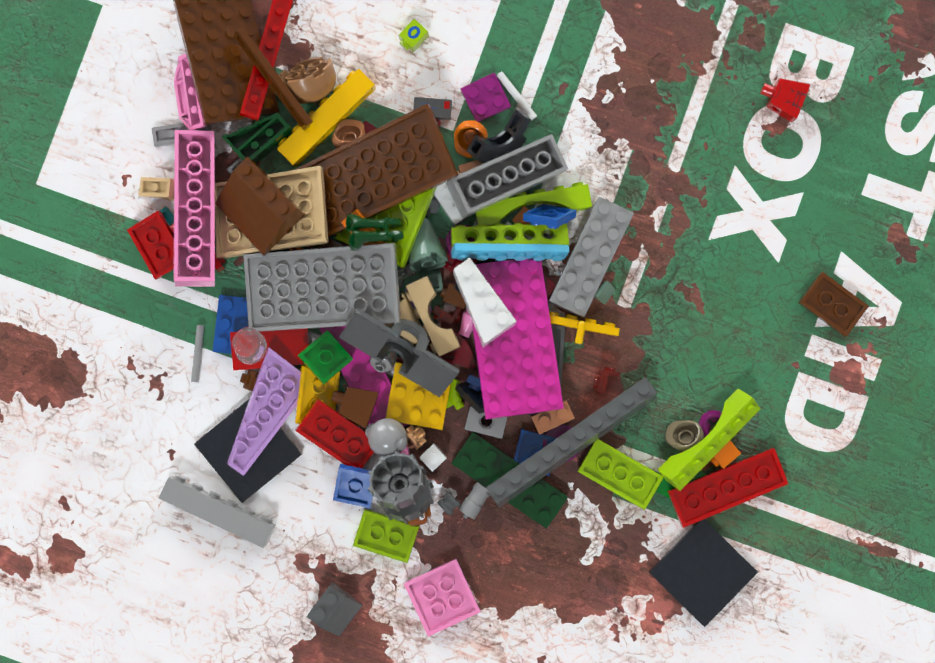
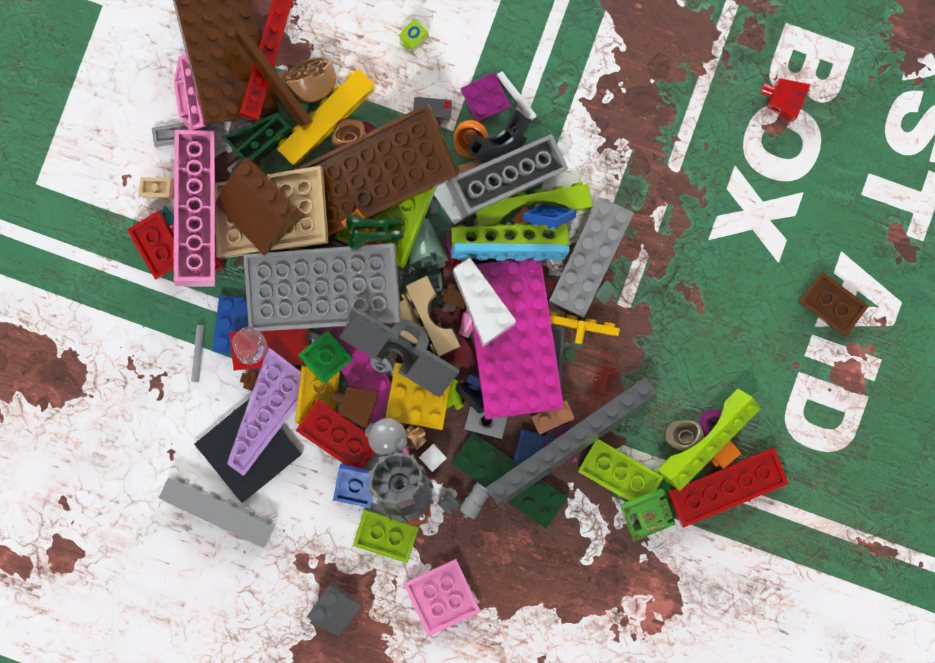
black tile [649,519,758,627] -> none
none -> bright green container [620,488,676,541]

